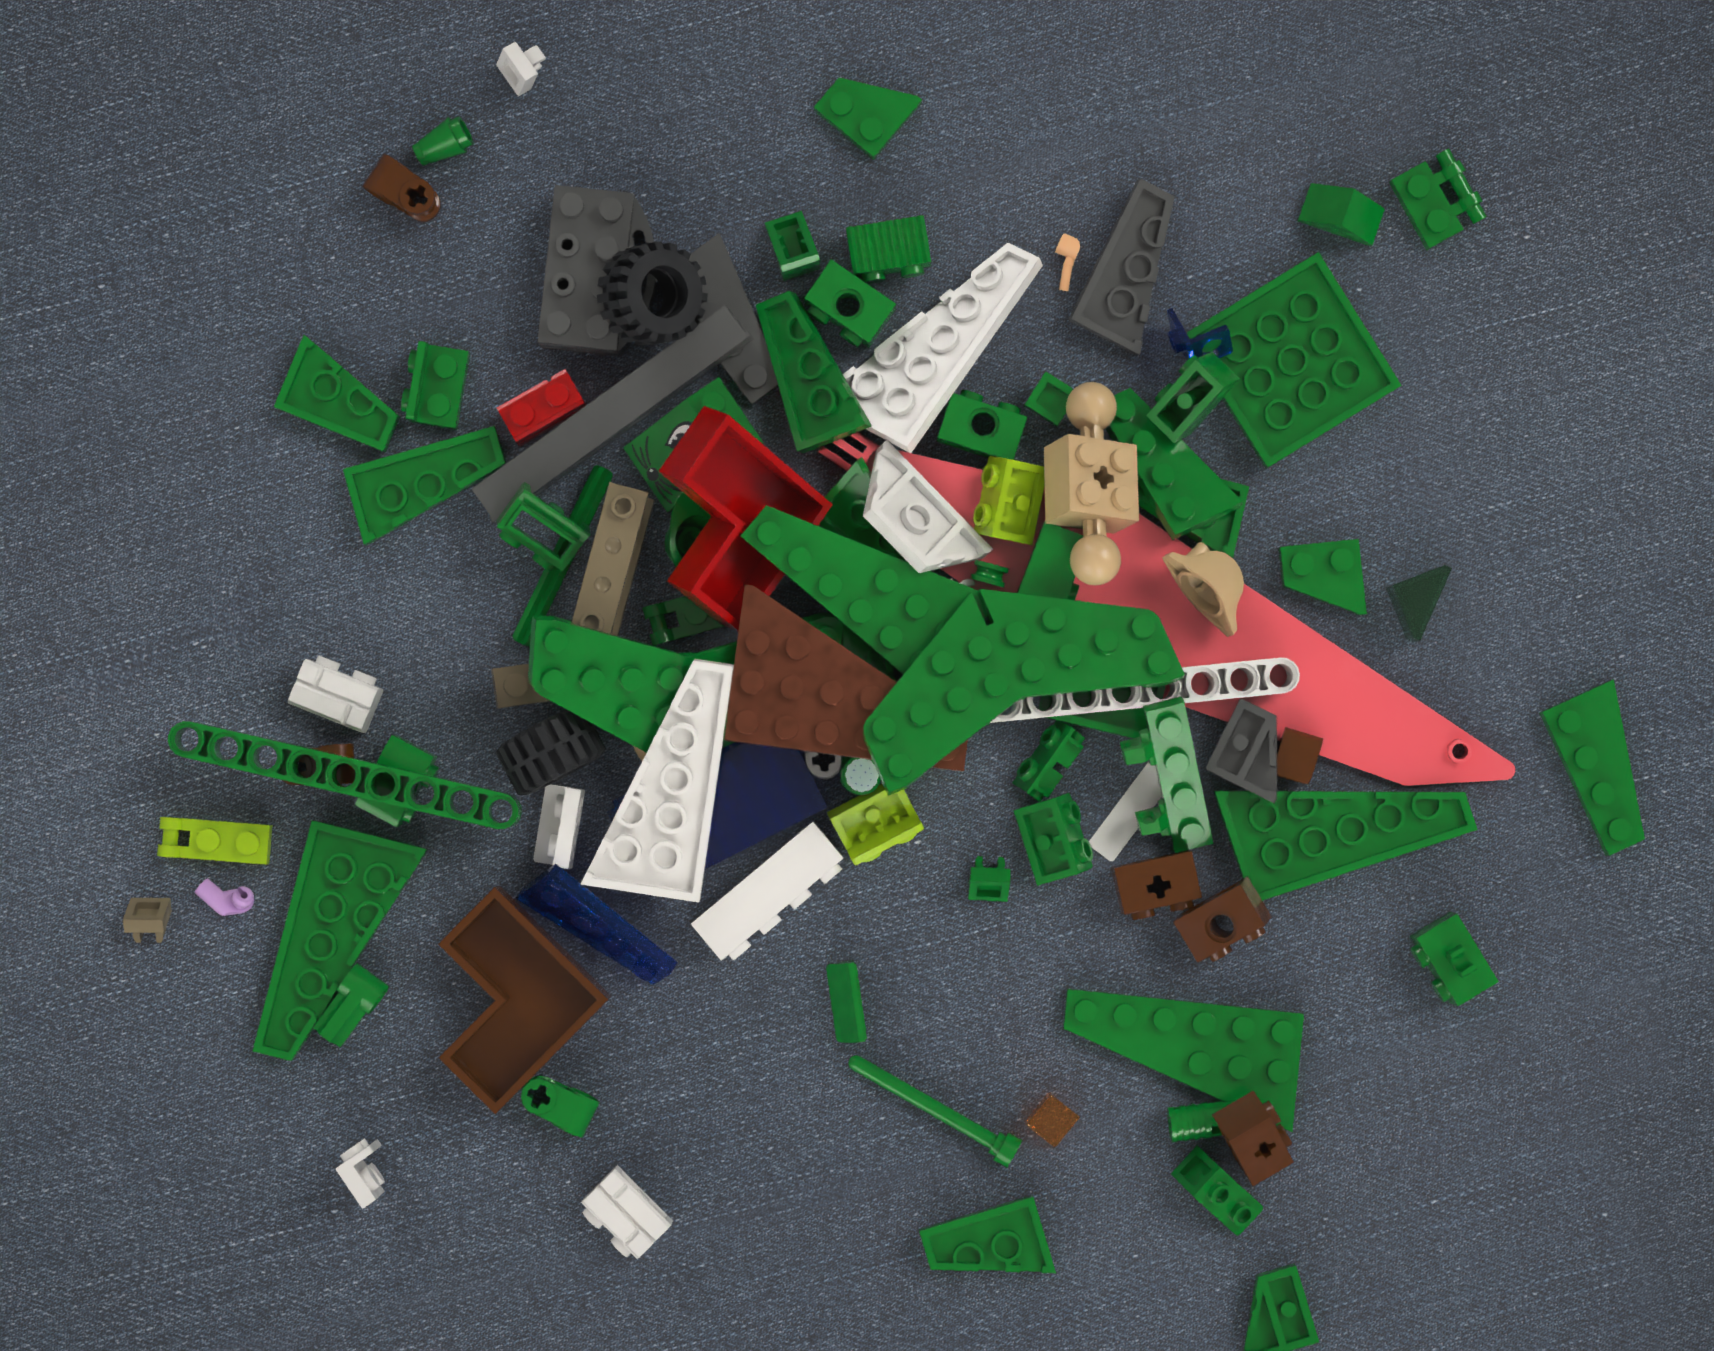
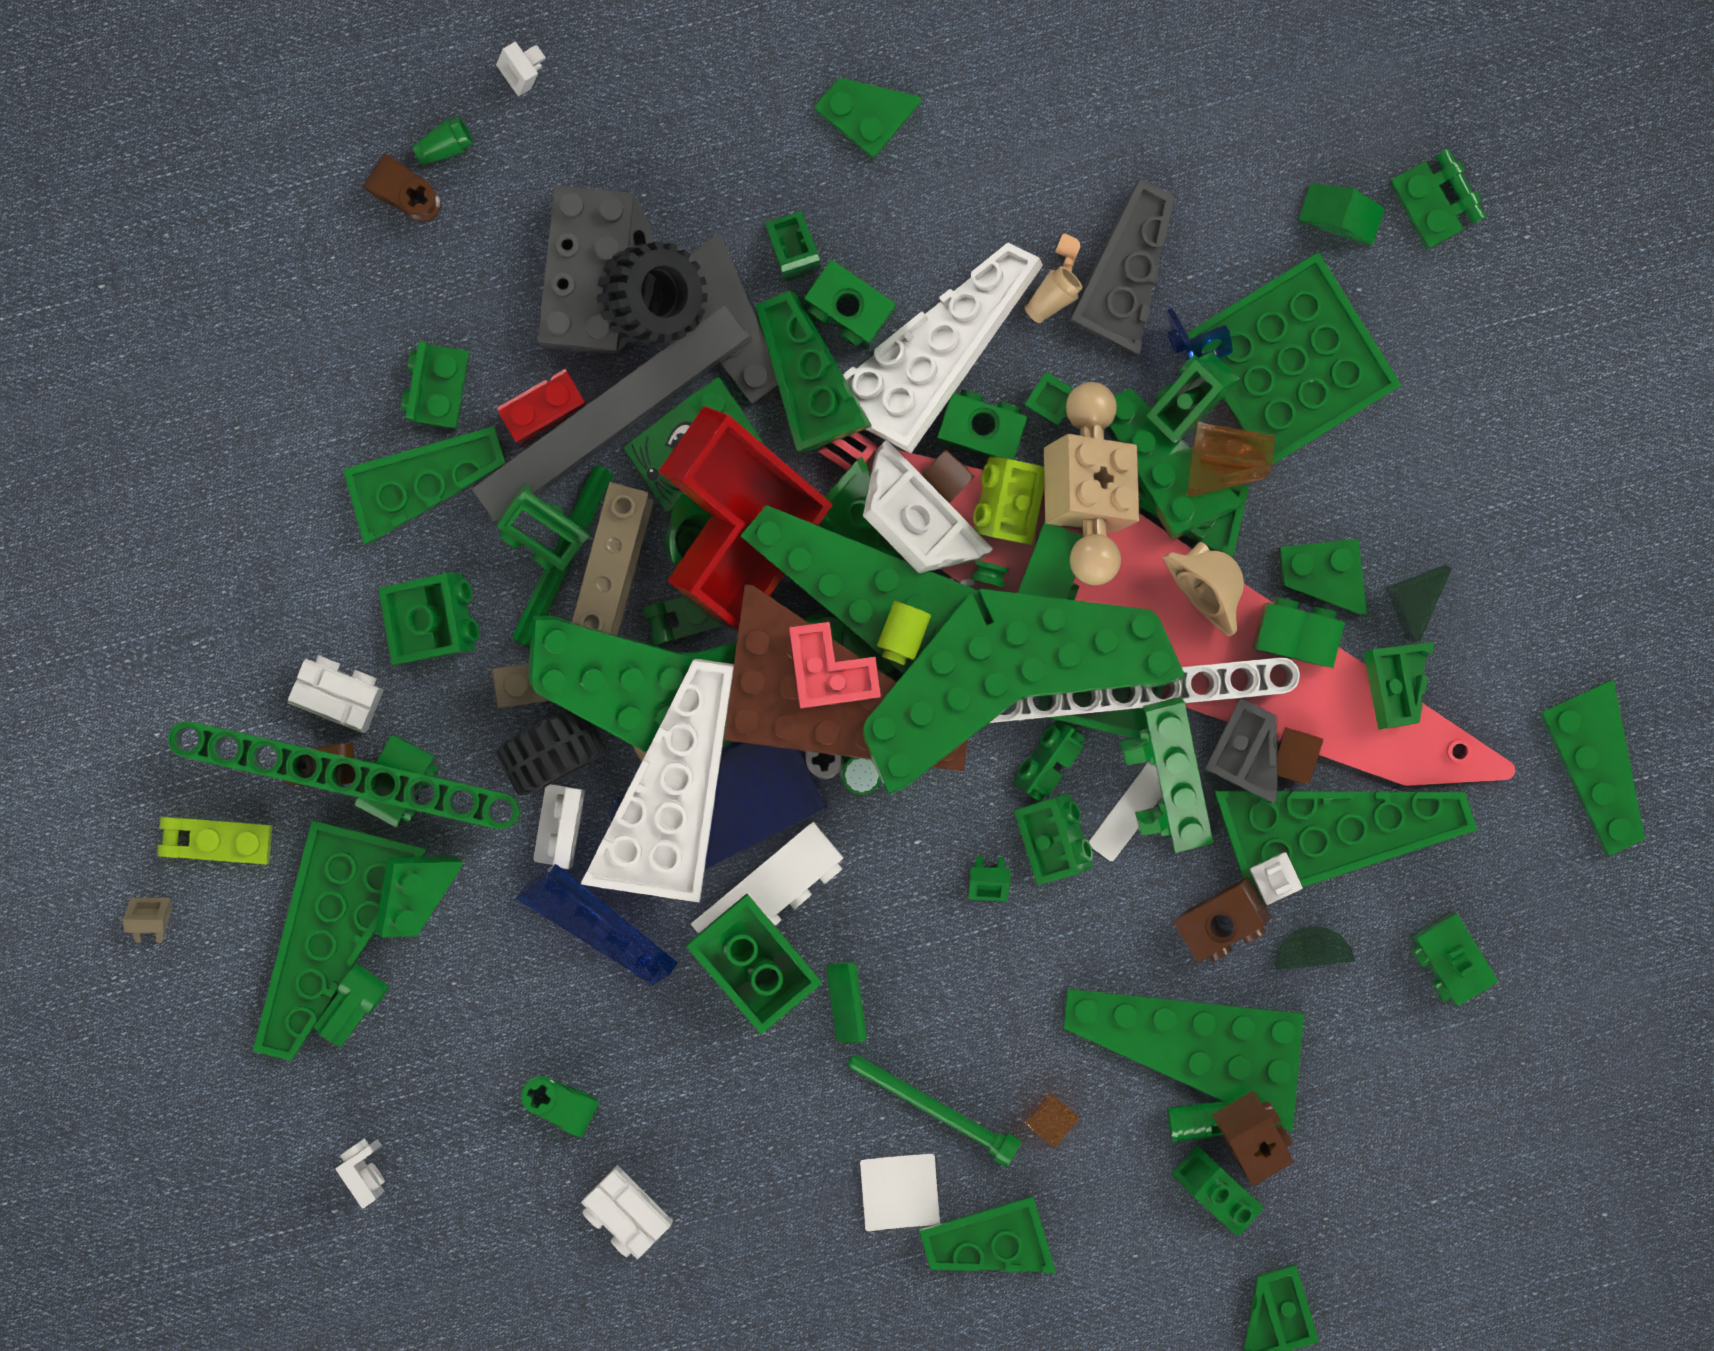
lavender arm [194,878,254,916] -> none
green wing [274,335,400,453] -> none
reddish brown piece [438,886,612,1114] -> none
lime bracket [827,784,924,865] -> none
green brick [846,215,931,284] -> none
reddish brown brick [1111,850,1202,920] -> none
none -> green wing [375,856,463,938]
none -> green plate [378,573,479,666]
none -> green slope [685,893,822,1034]
none -> coral plate [789,622,881,709]
none -> white sticker [860,1154,940,1231]
none -> lime brick [877,601,931,665]
none -> reddish brown slope [922,449,975,504]
none -> tan cone [1024,266,1082,324]
none -> clear orange wing [1186,422,1275,497]
none -> white tile [1248,852,1303,905]
none -> green brick [1252,597,1345,668]
none -> clear green plate [1275,926,1355,970]
none -> green wing [1363,642,1434,730]

